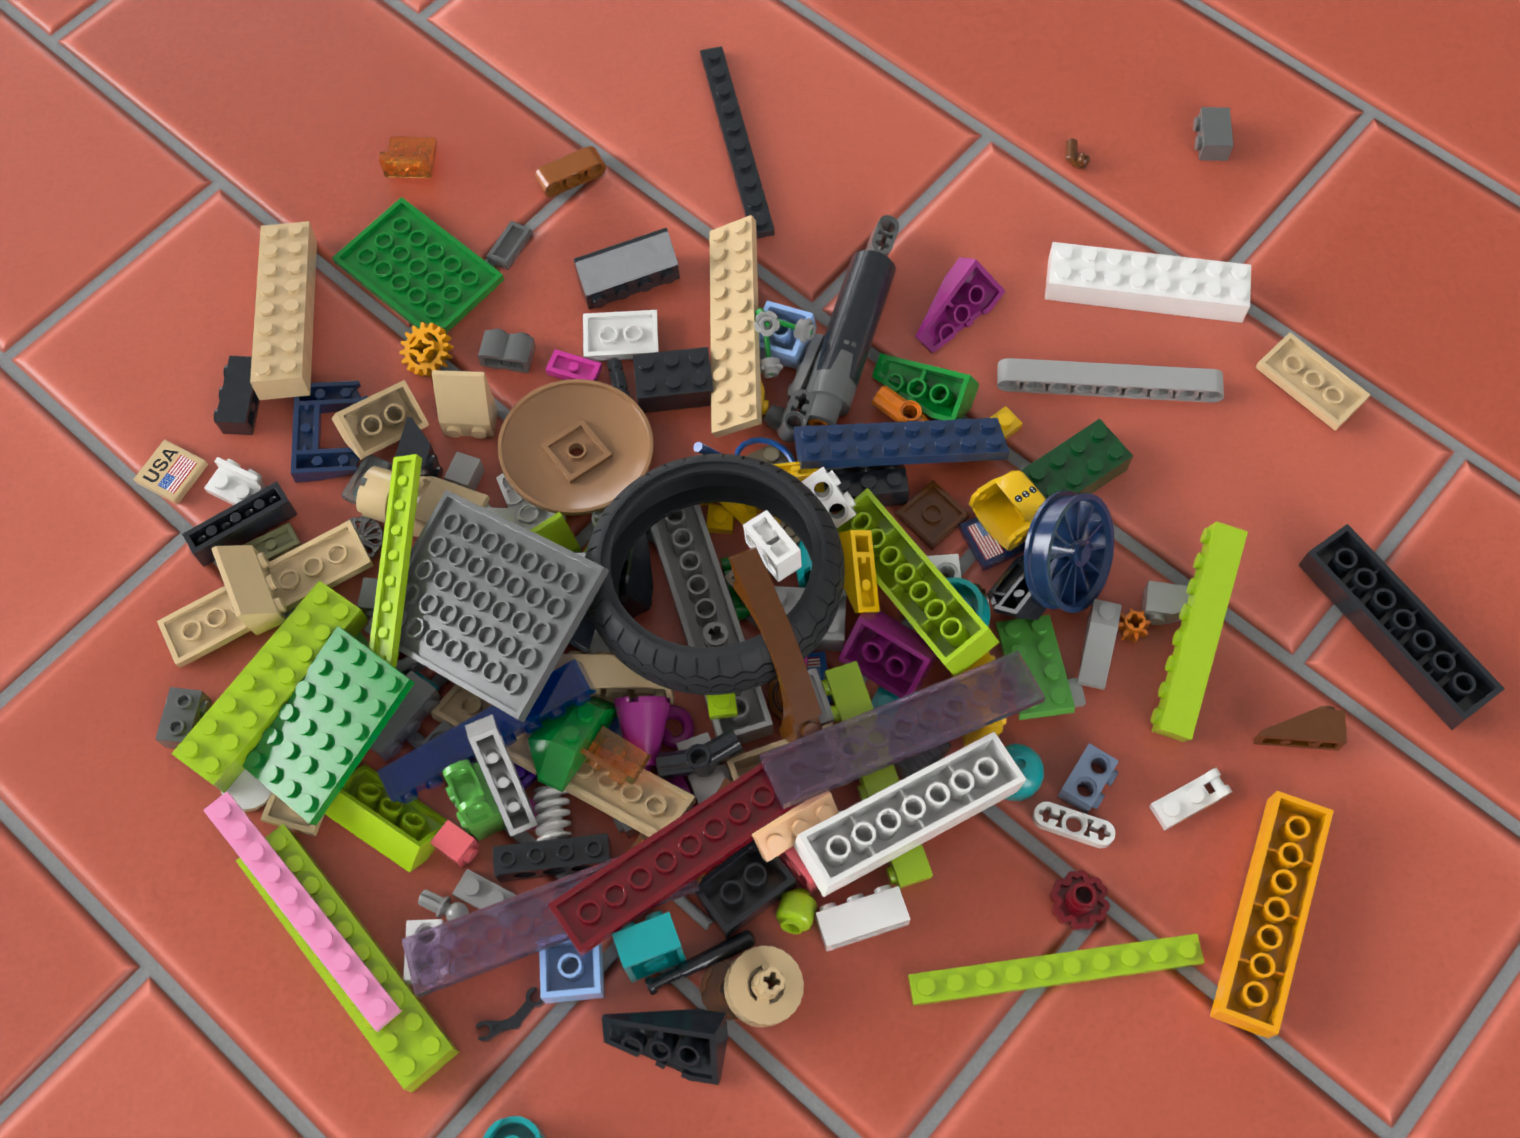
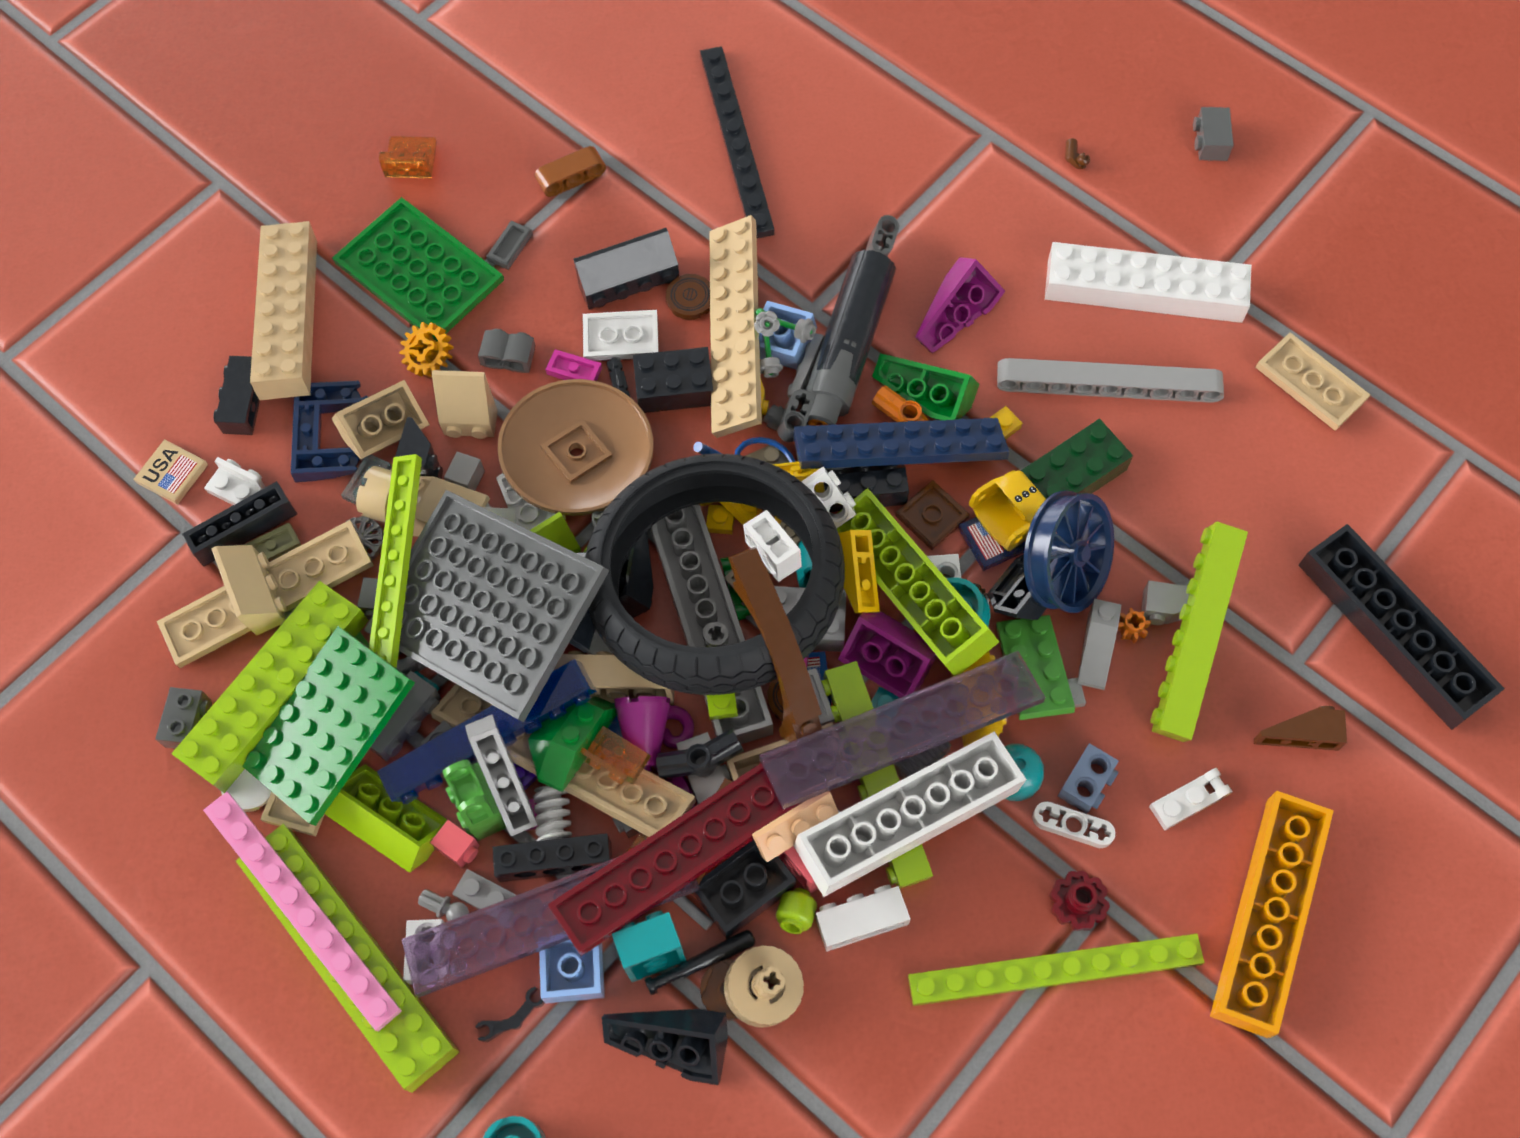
none -> reddish brown tile [666,274,710,320]

